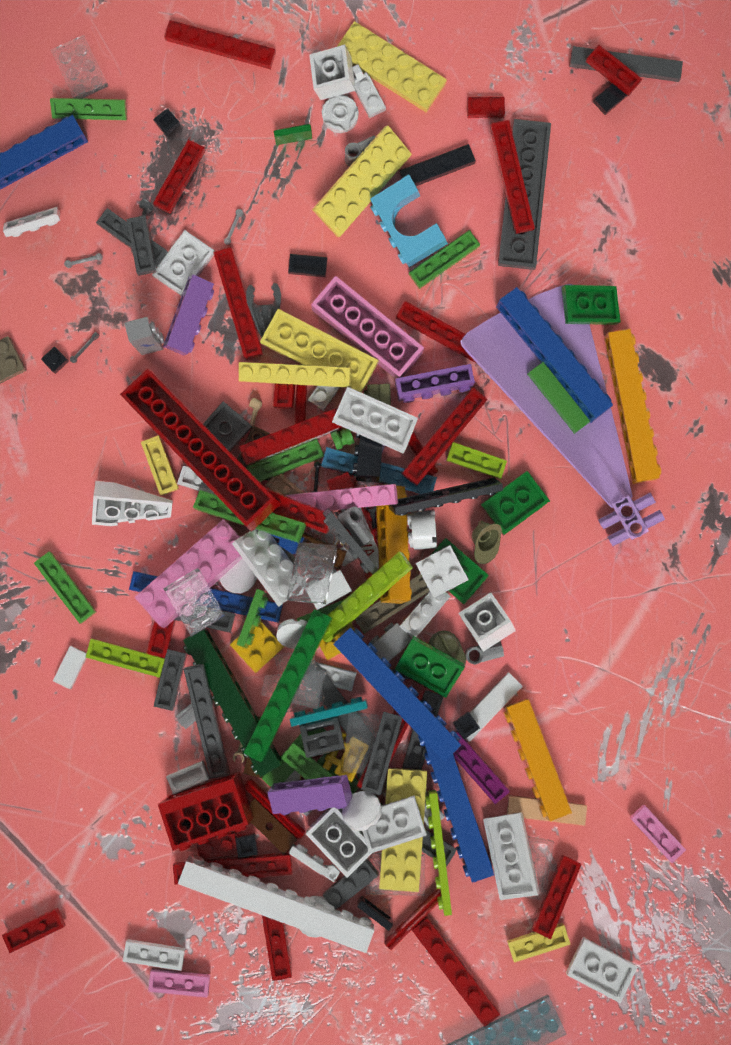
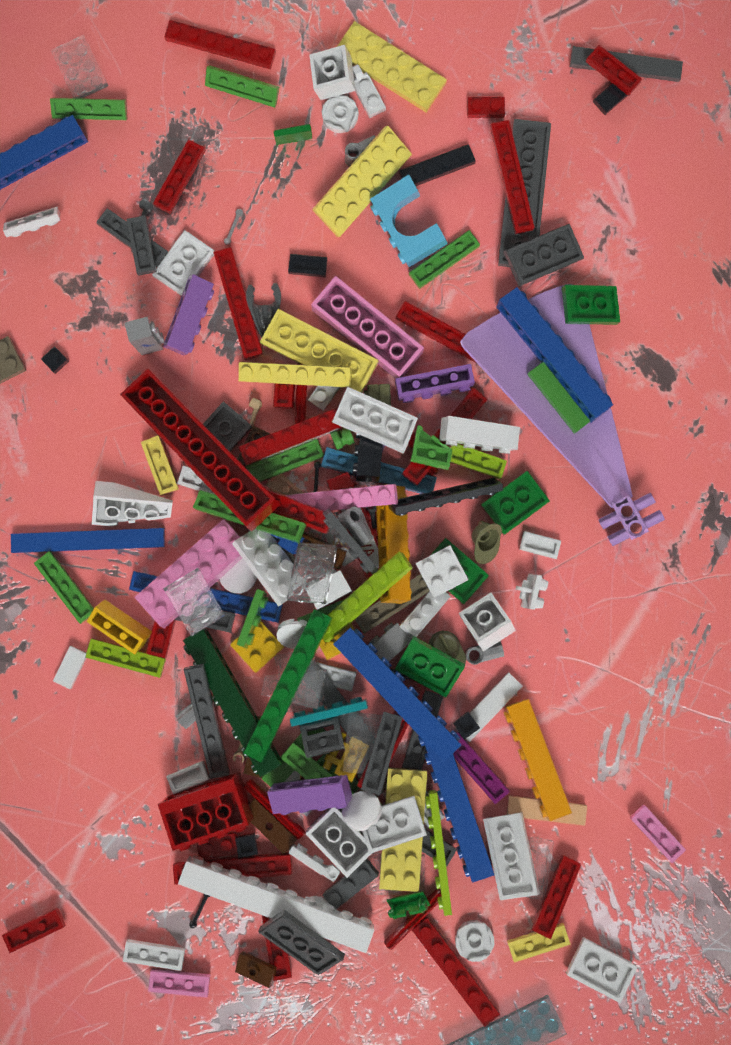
light grey hinge [64,253,103,268] -> none
dark grey hinge [70,332,100,363] -> none
black plate [153,108,180,136] -> none
dark grey plate [153,649,187,711] -> none
black tile [357,896,393,931] -> none
white brick [407,510,437,550] -> none
light orange brick [604,329,661,484] -> none
none -> blue tile [11,528,165,553]
none -> yellow brick [86,600,152,654]
none -> black hinge [189,894,210,929]
none -> bright green plate [205,65,280,107]
none -> reddish brown plate [235,951,277,988]
none -> dark grey tile [258,910,345,976]
none -> green hinge [386,891,430,919]
none -> bright green wing [410,425,452,470]
none -> white brick [439,416,520,454]
none -> white tile [455,920,495,962]
none -> dark grey tile [504,223,584,287]
none -> white hips [515,574,549,610]
none -> white tile [519,531,561,559]

